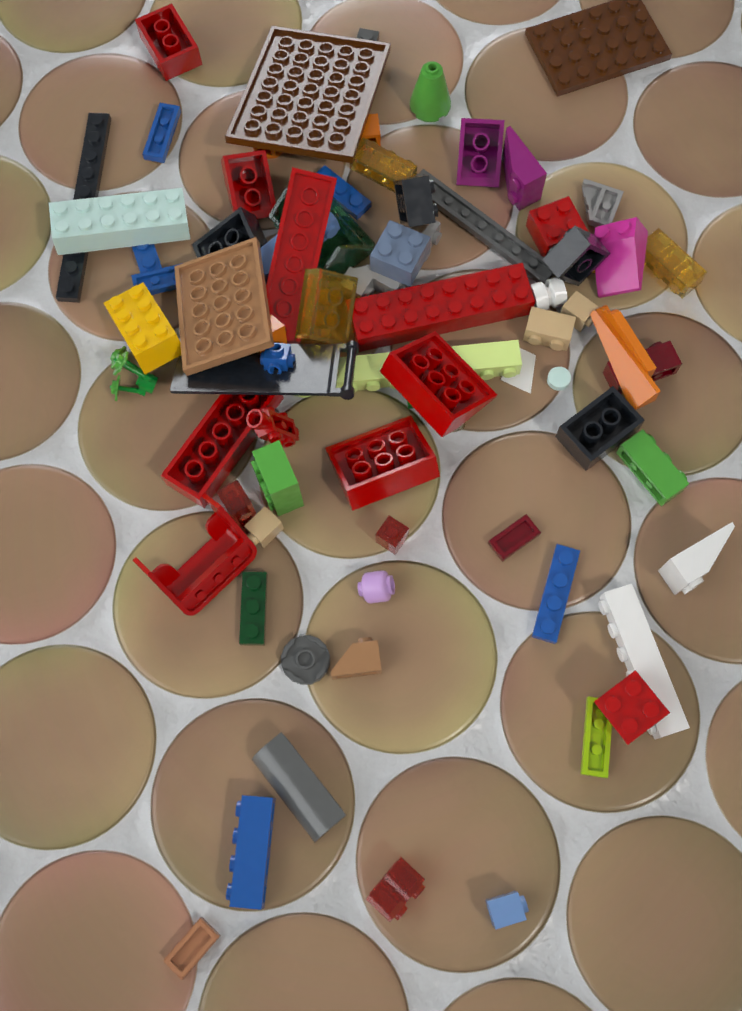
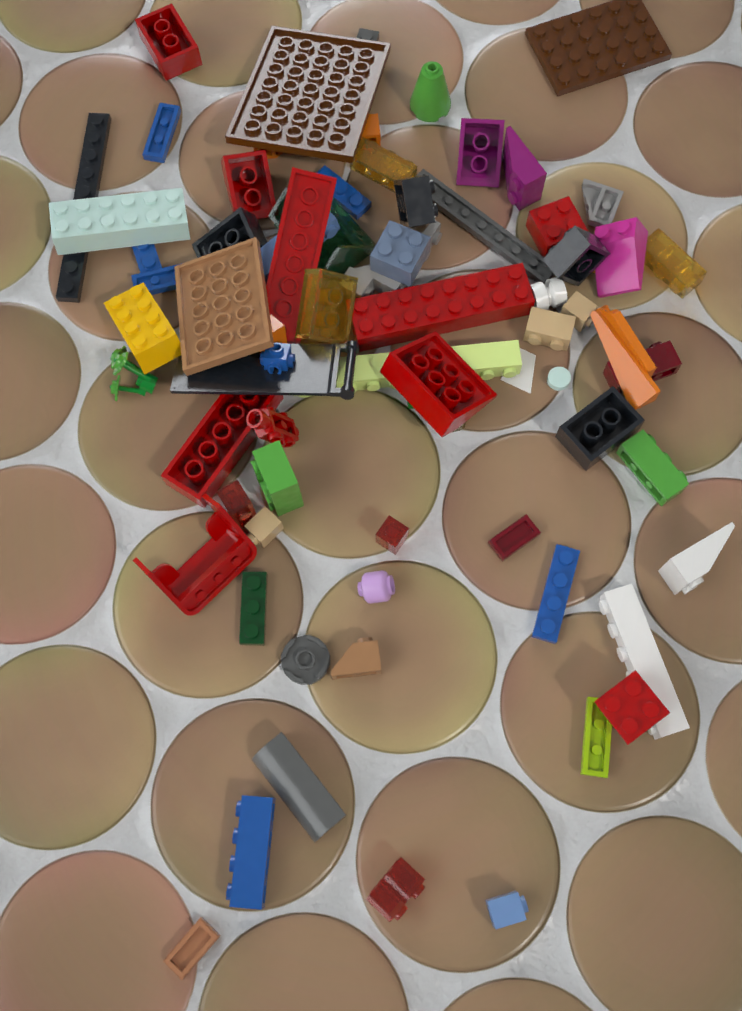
red slope [325,415,440,511] -> none

